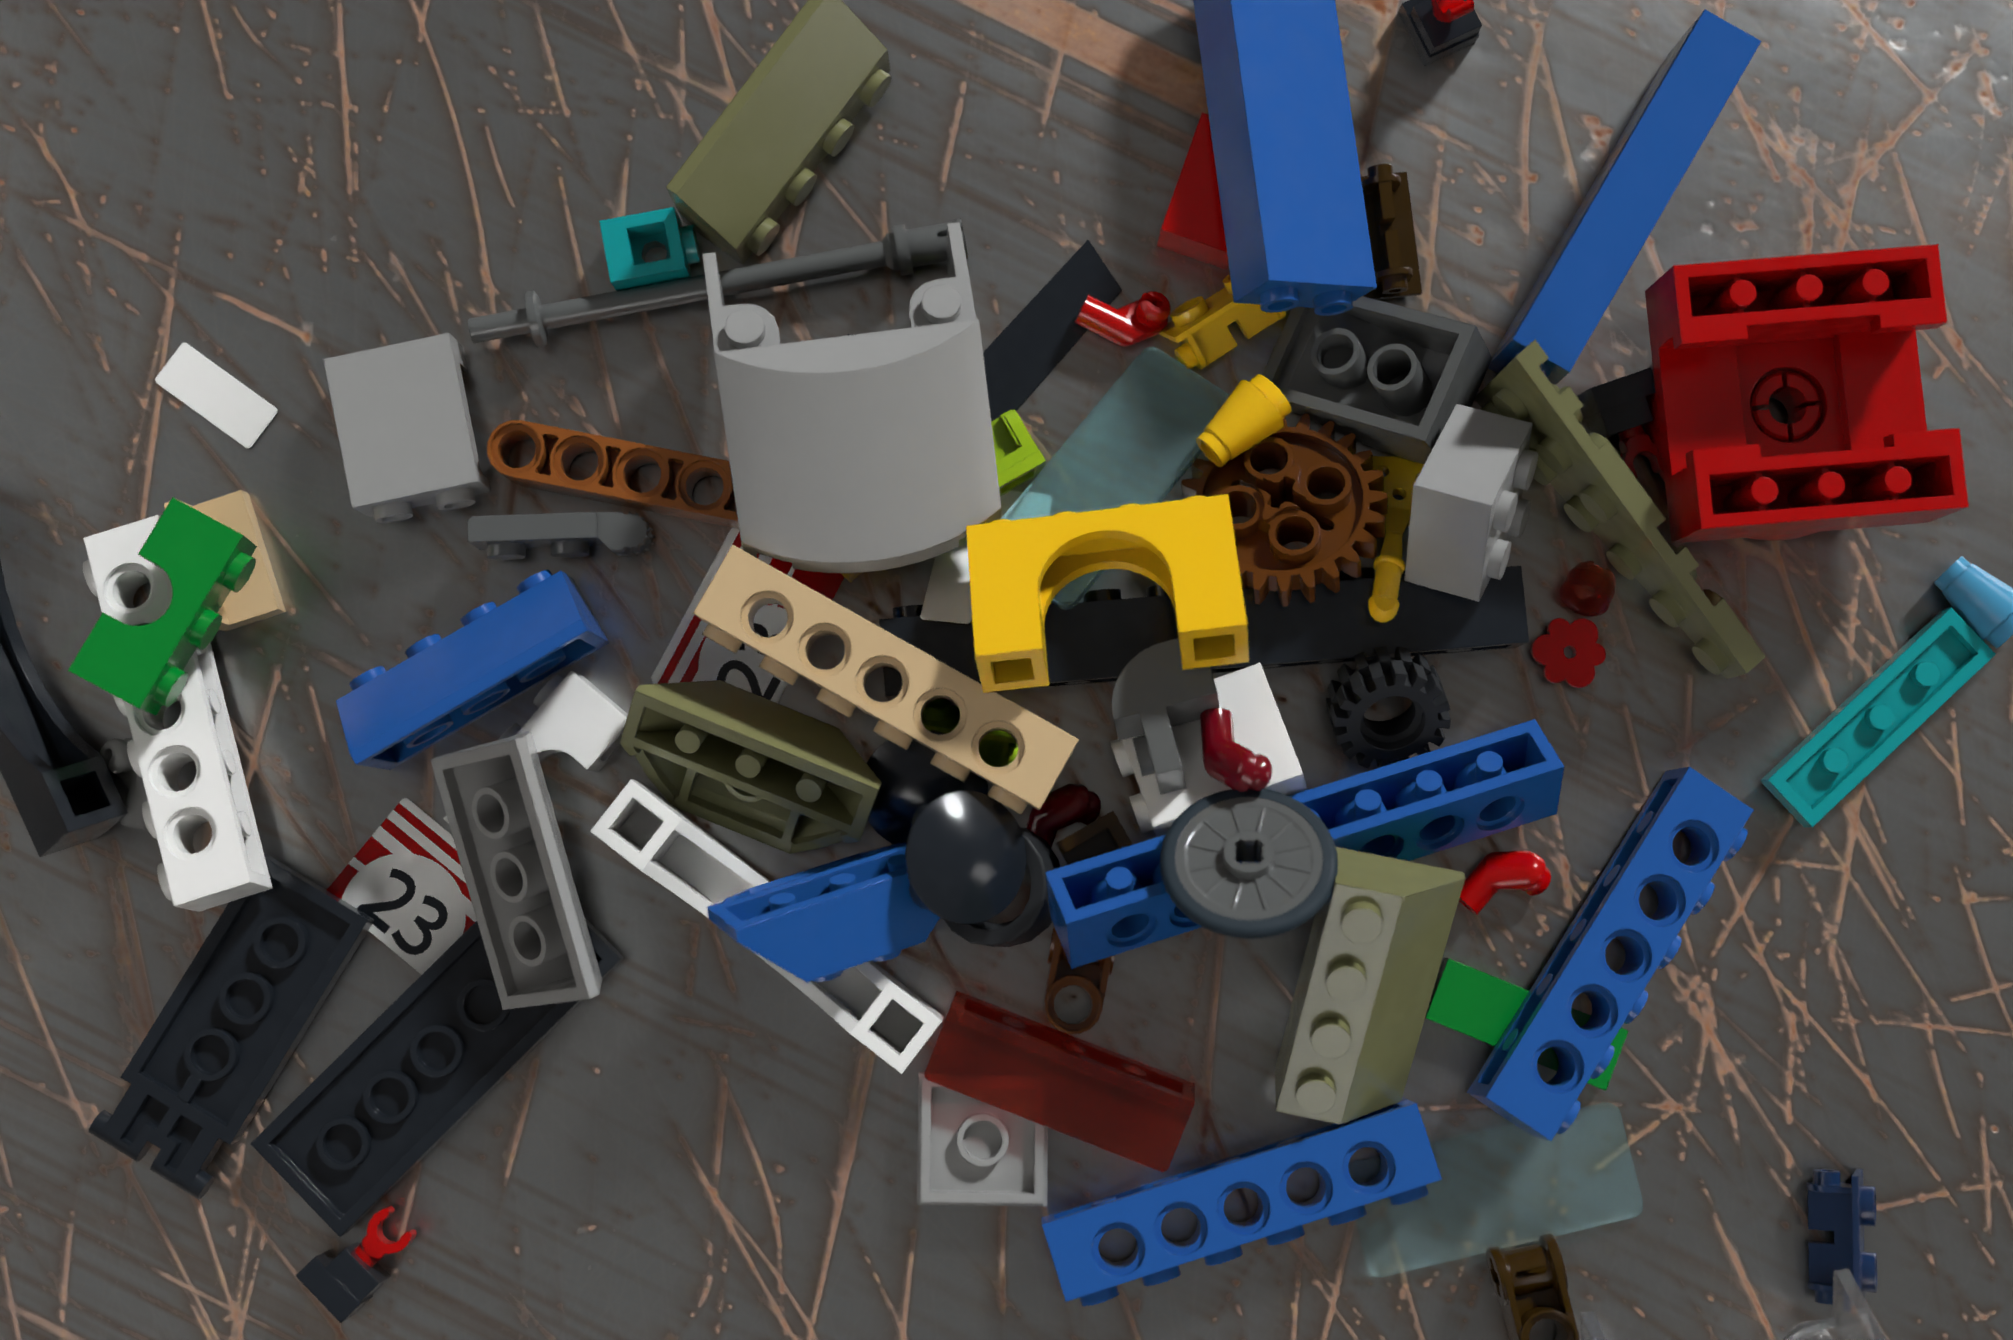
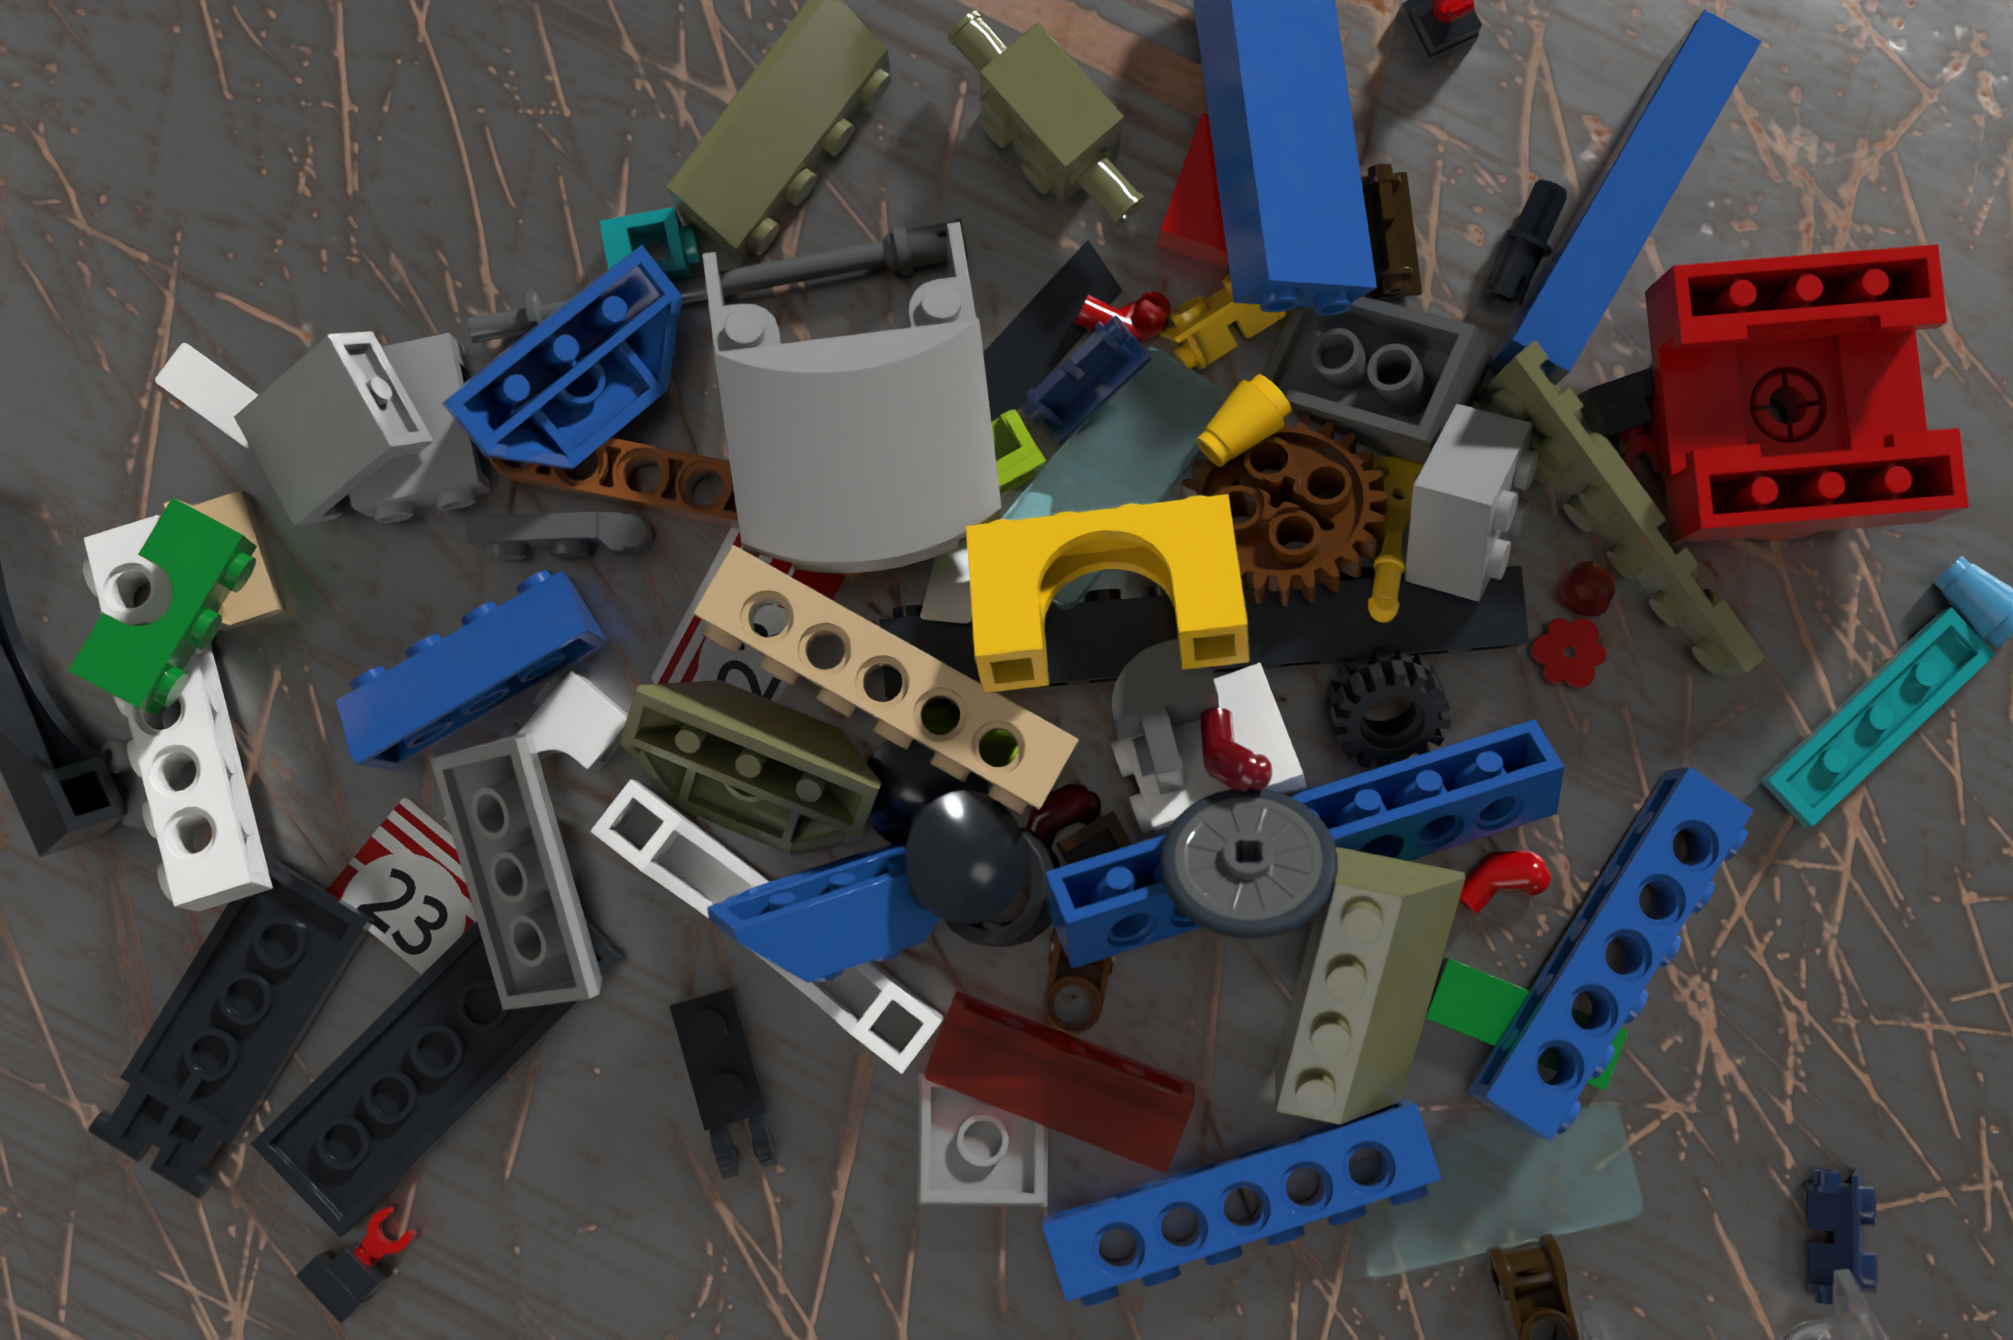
none -> light grey panel [234,331,434,527]
none -> blue wedge [442,245,683,470]
none -> black hinge [670,987,777,1179]
none -> olive brick [947,11,1145,226]
none -> dark blue hinge [1020,314,1152,445]
none -> black axle [1484,179,1567,307]

